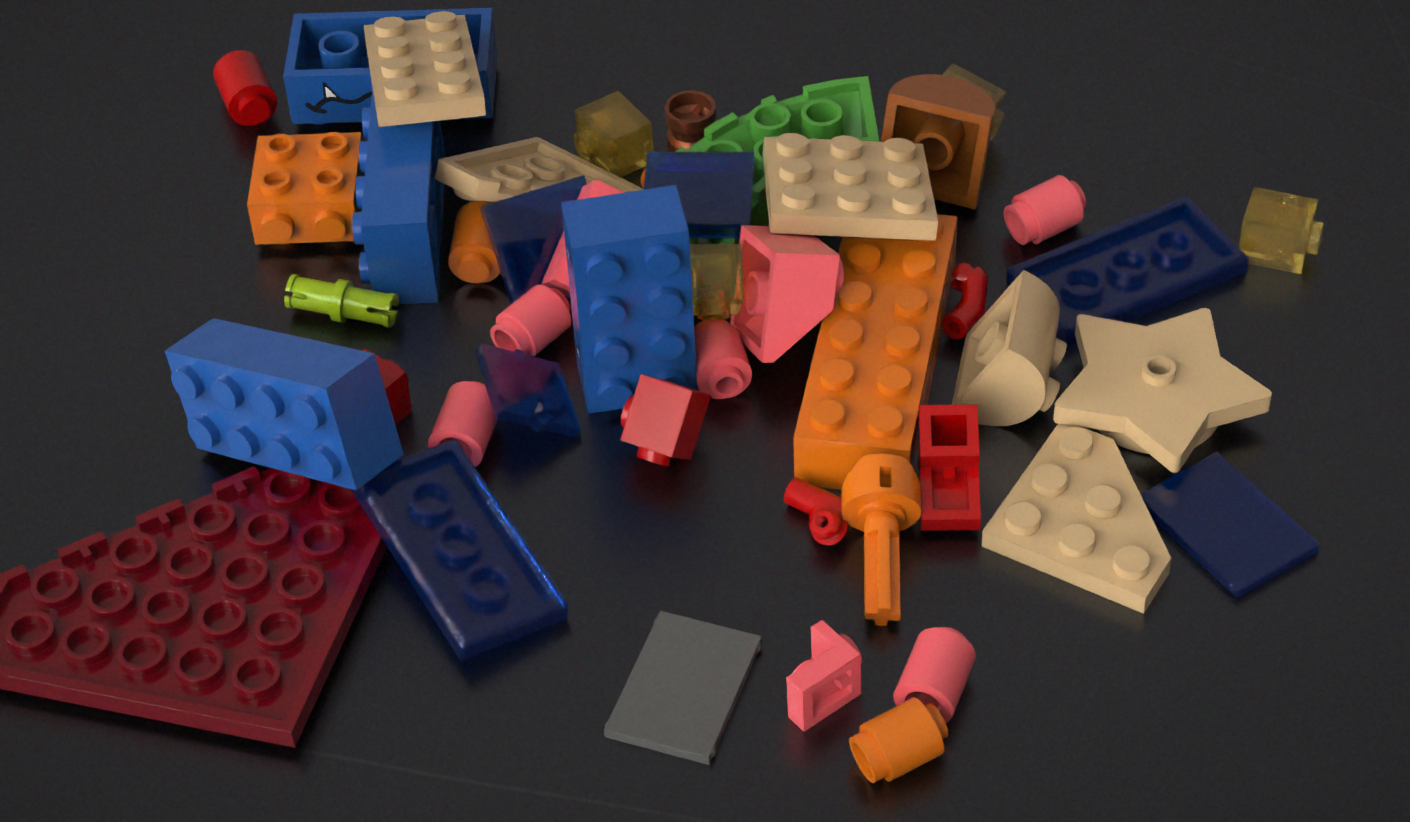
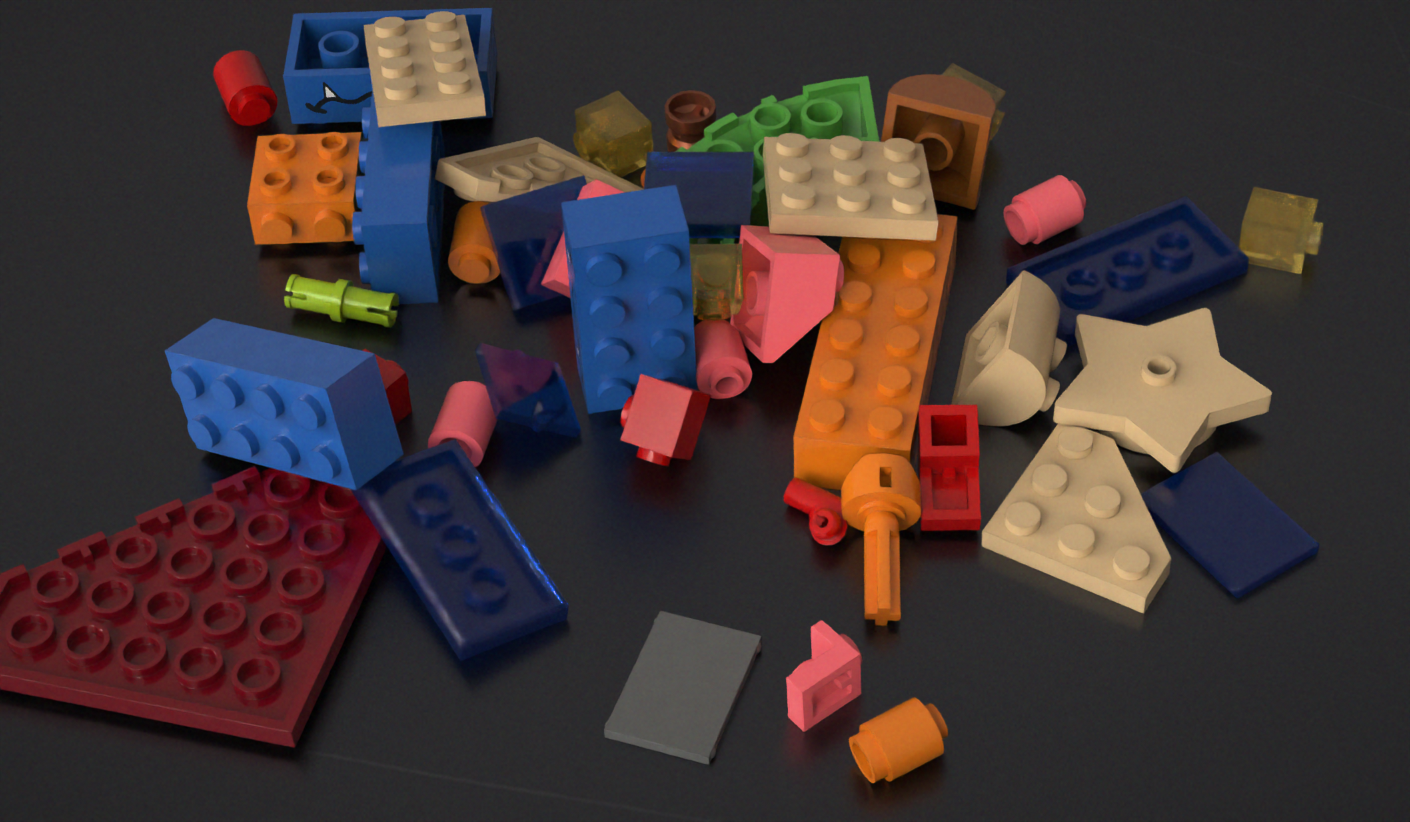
coral brick [490,284,572,362] -> none
coral brick [893,627,976,723] -> none
red arm [942,262,988,340] -> none

